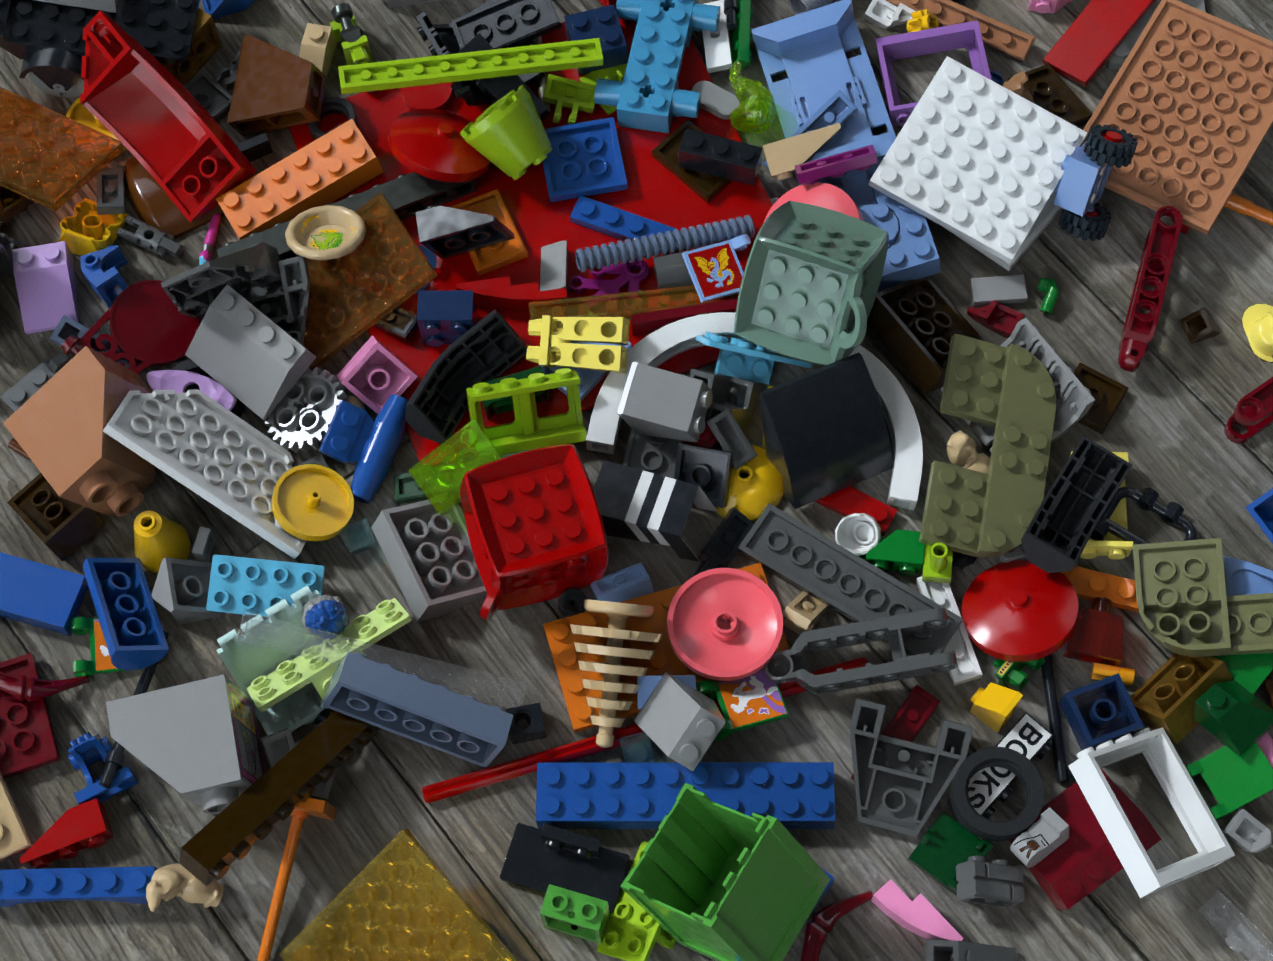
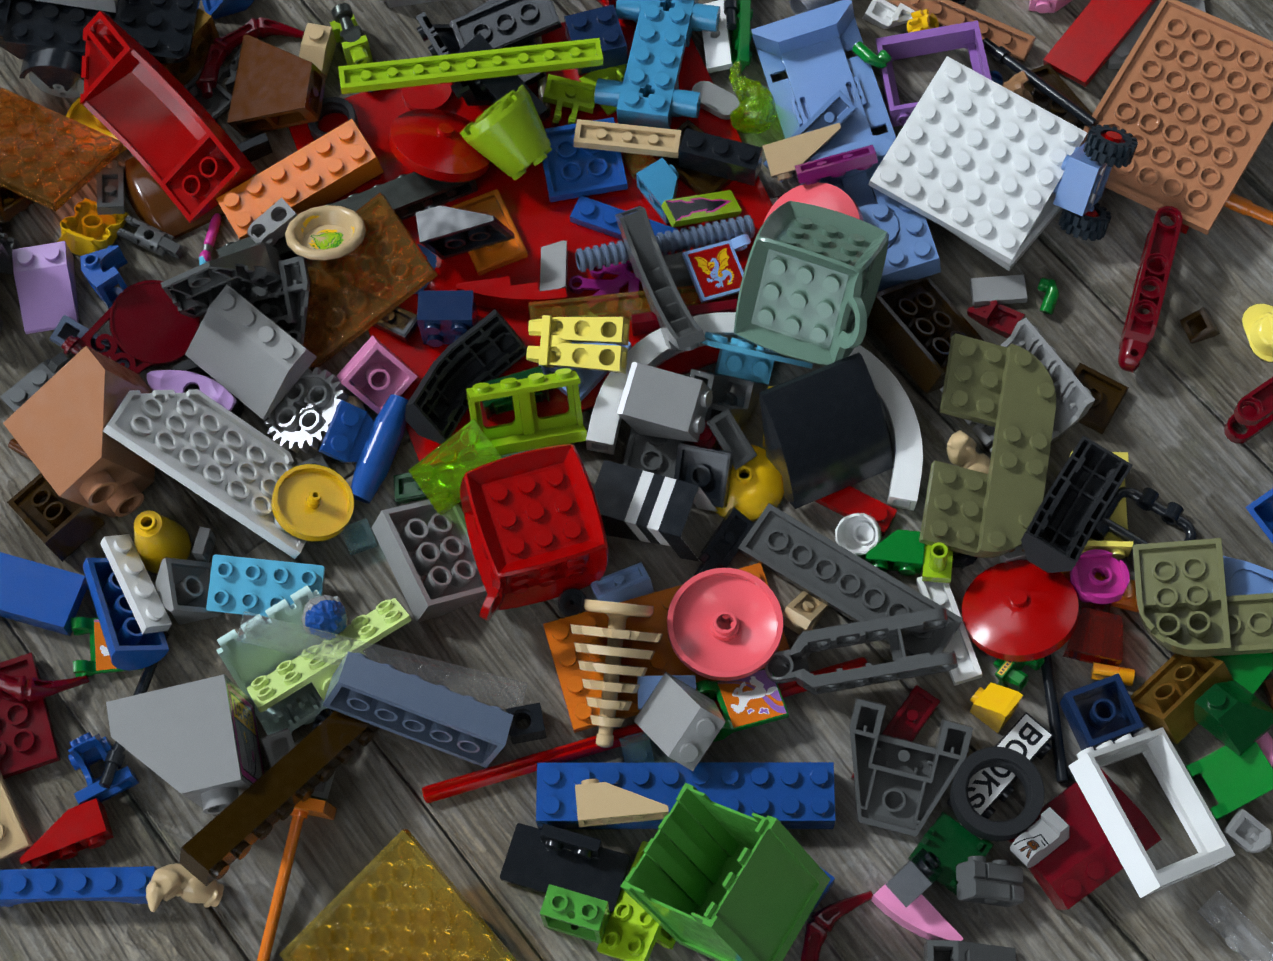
none -> white plate [100,534,172,634]
none -> dark red animal [196,17,304,99]
none -> light grey leg [247,198,297,246]
none -> tan plate [573,119,681,158]
none -> tan slope [575,779,669,827]
none -> dark grey arch [615,206,706,351]
none -> clear yellow plate [622,153,656,179]
none -> dark azure slope [636,158,679,225]
none -> tile [661,190,742,227]
none -> green arm [852,41,892,68]
none -> black brick [885,848,944,908]
none -> black bar [983,38,1098,129]
none -> dark pink plate [1070,549,1130,604]

